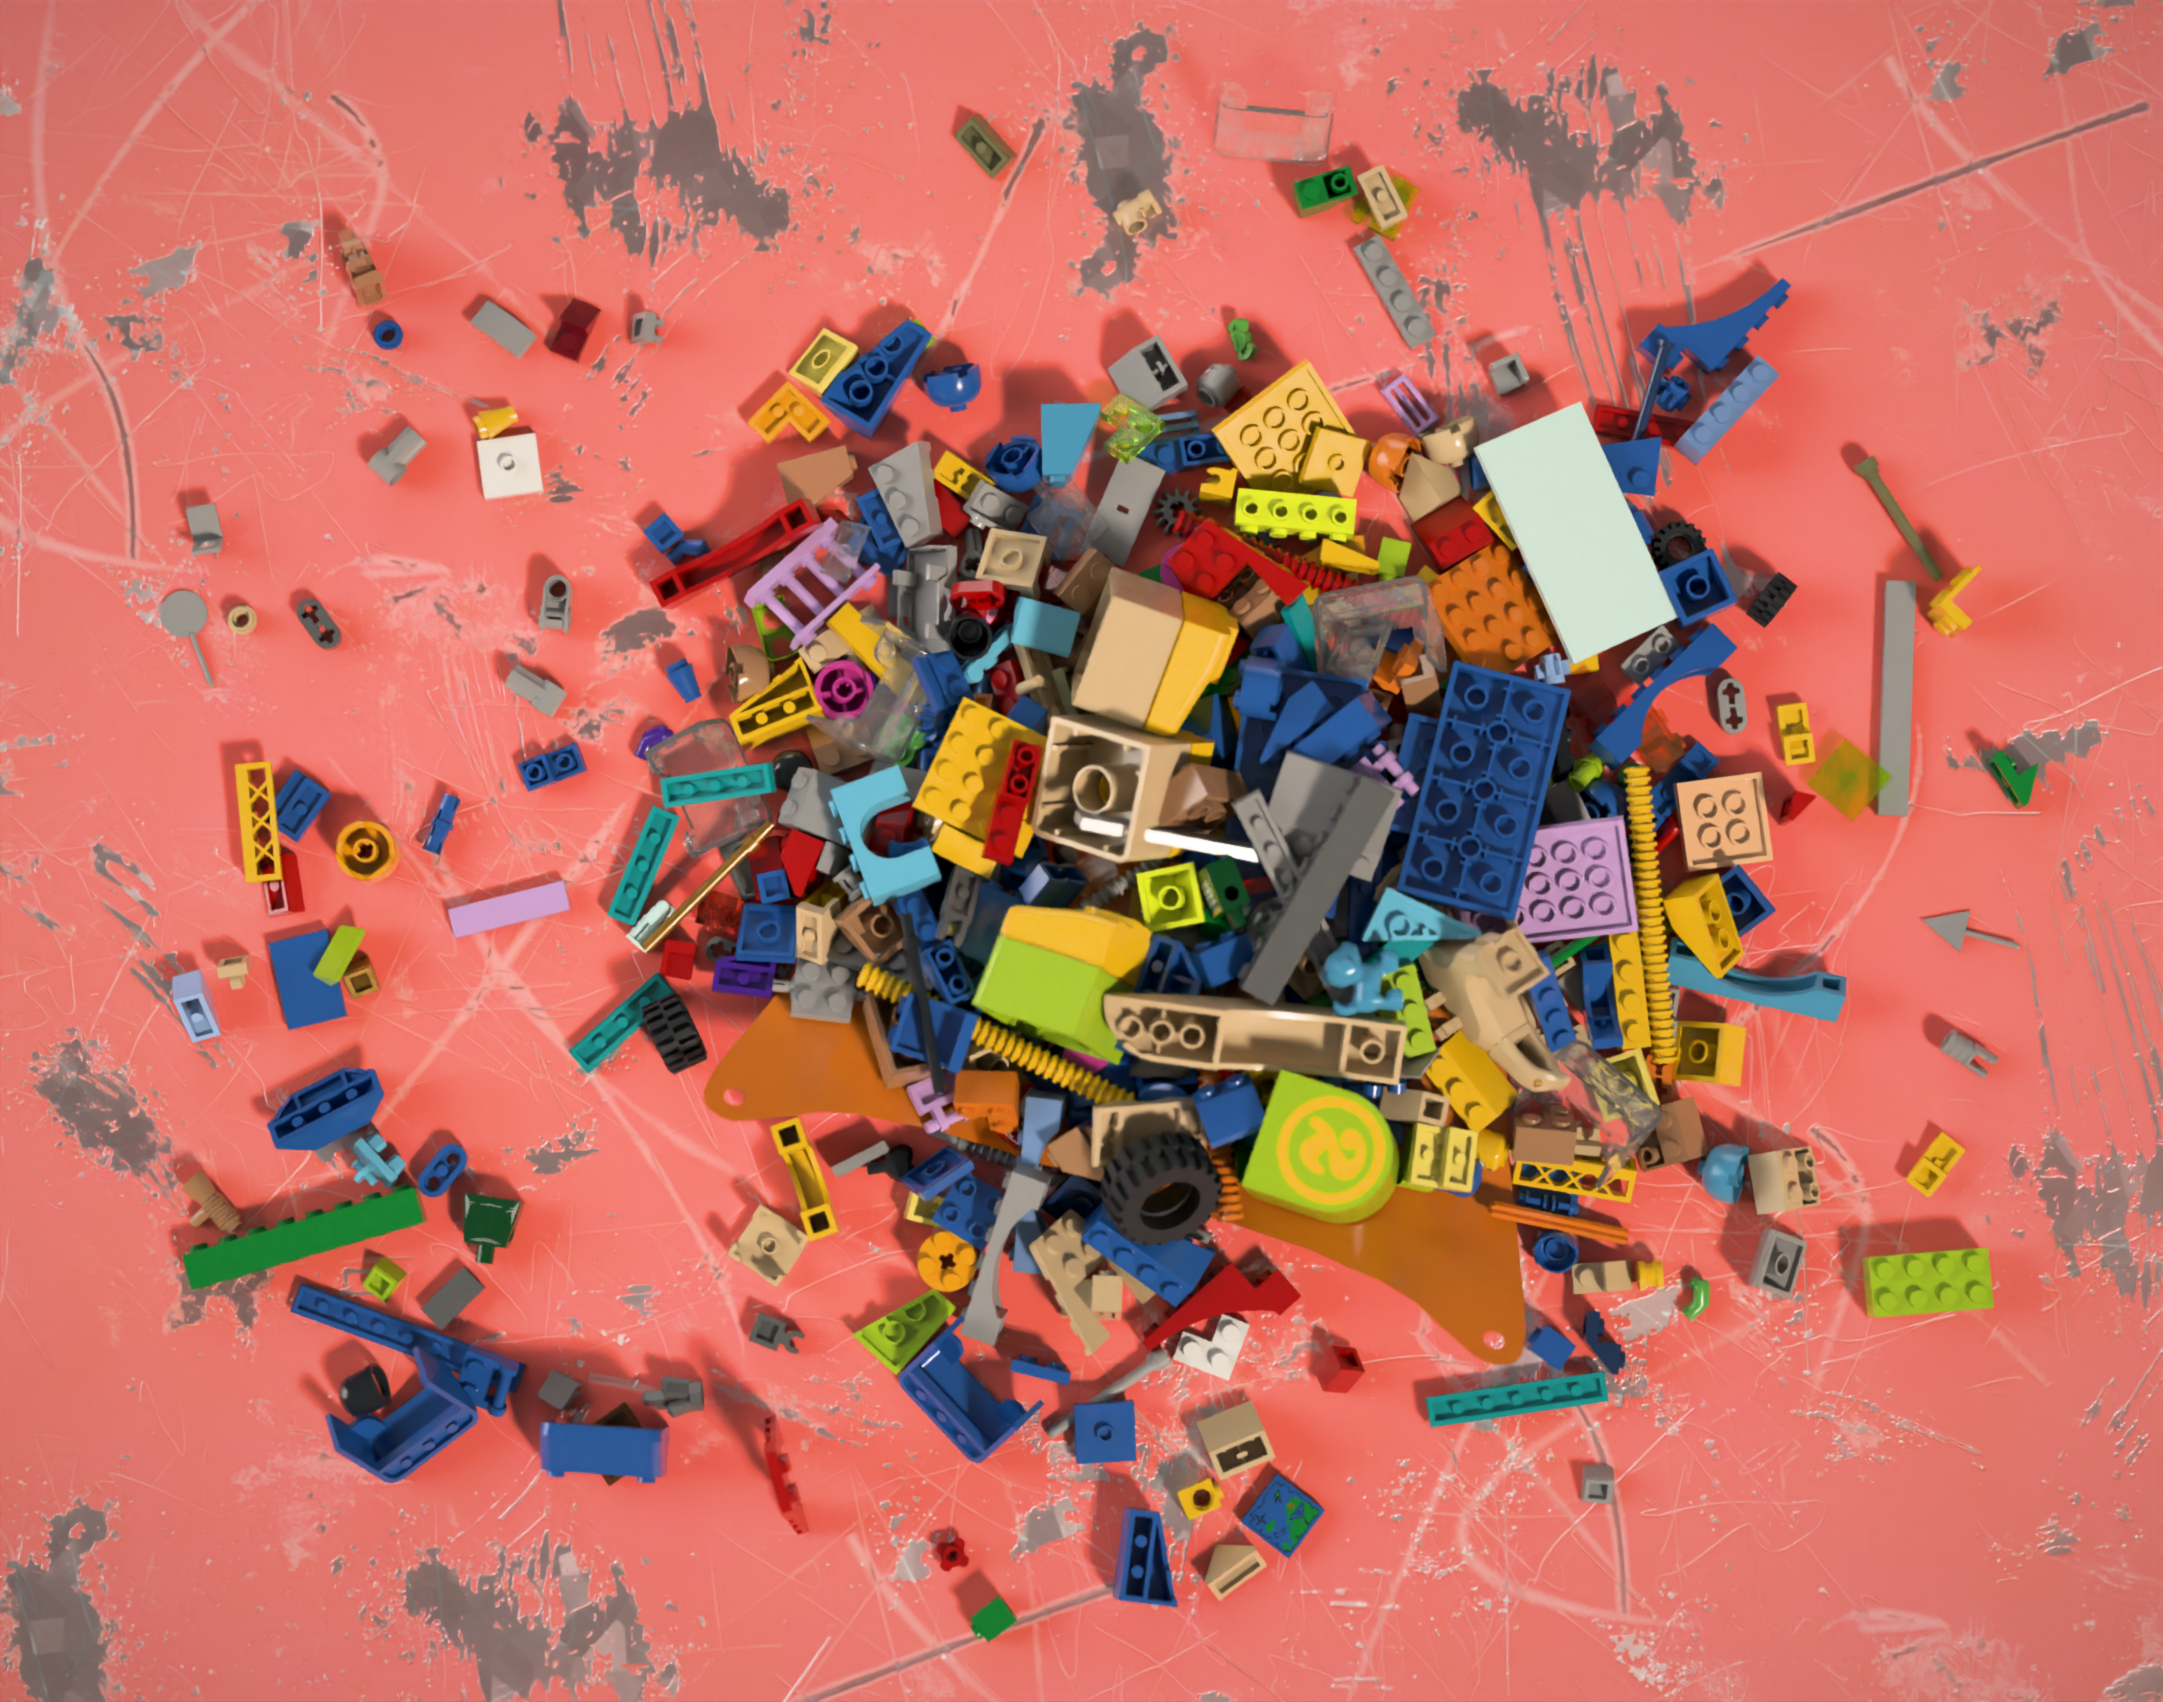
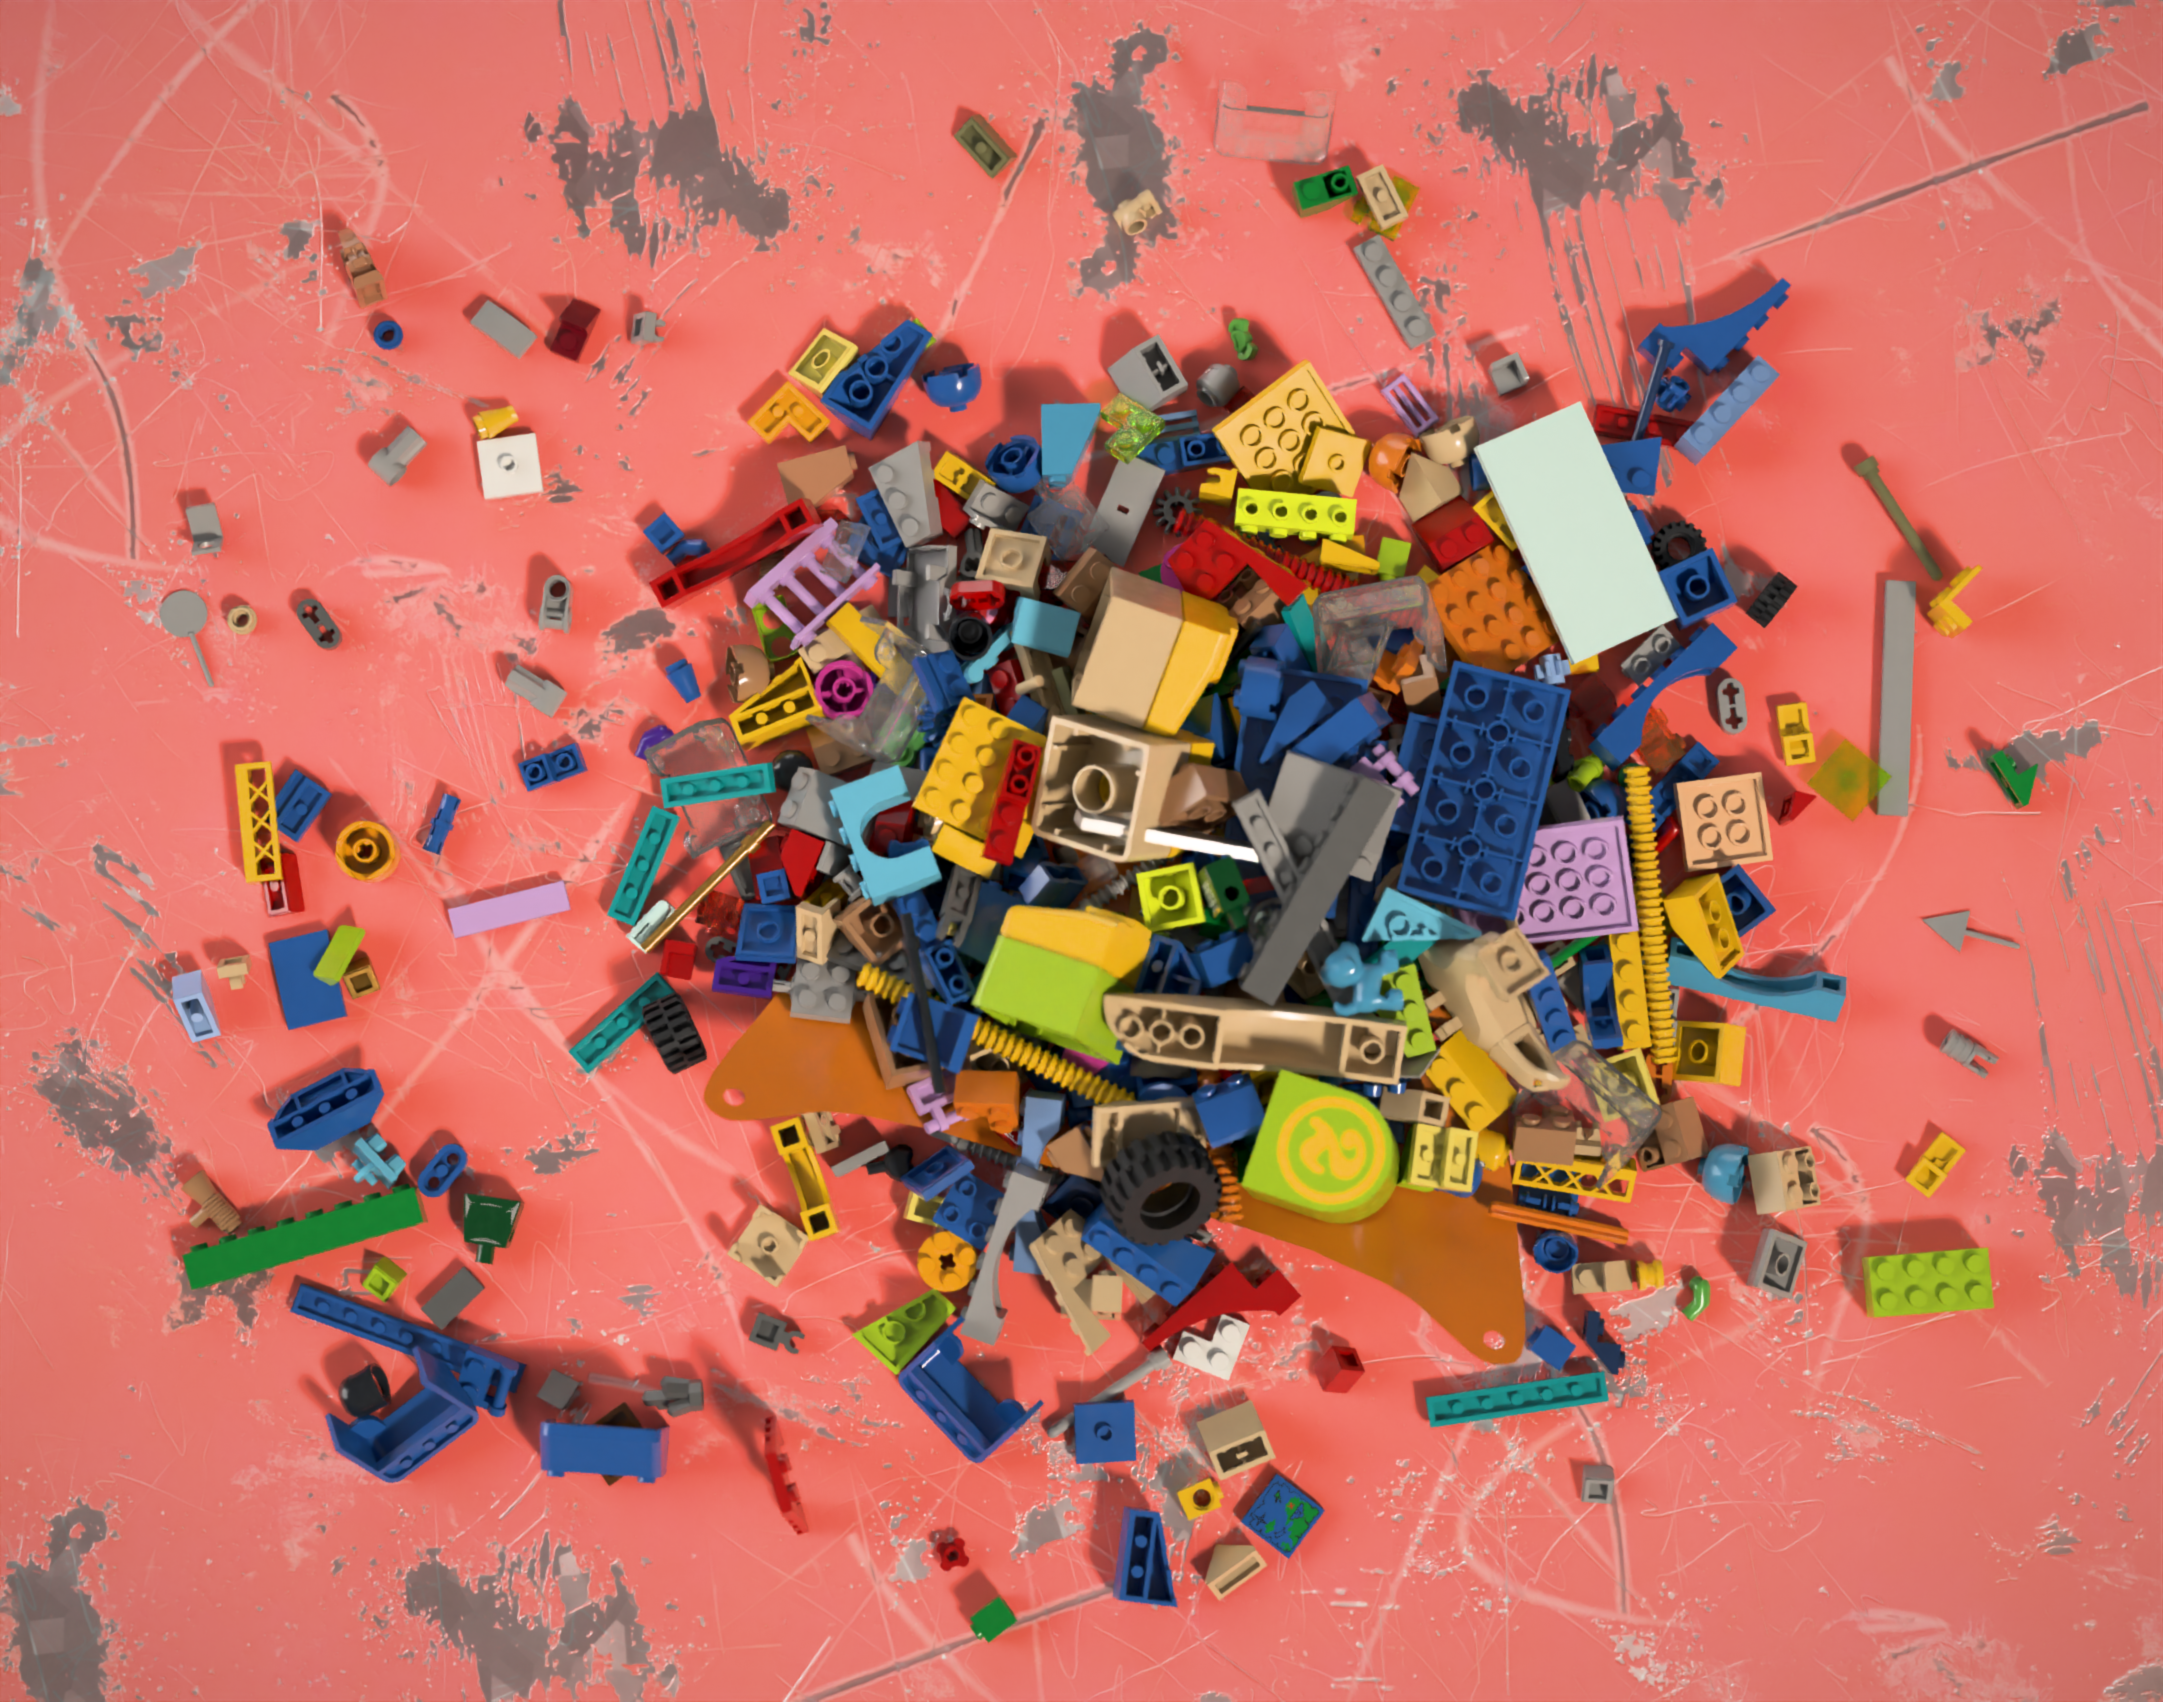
blue plate [1010,1354,1071,1385] -> none
none -> tan plate [800,1112,842,1154]
none -> black bar [1204,619,1264,692]

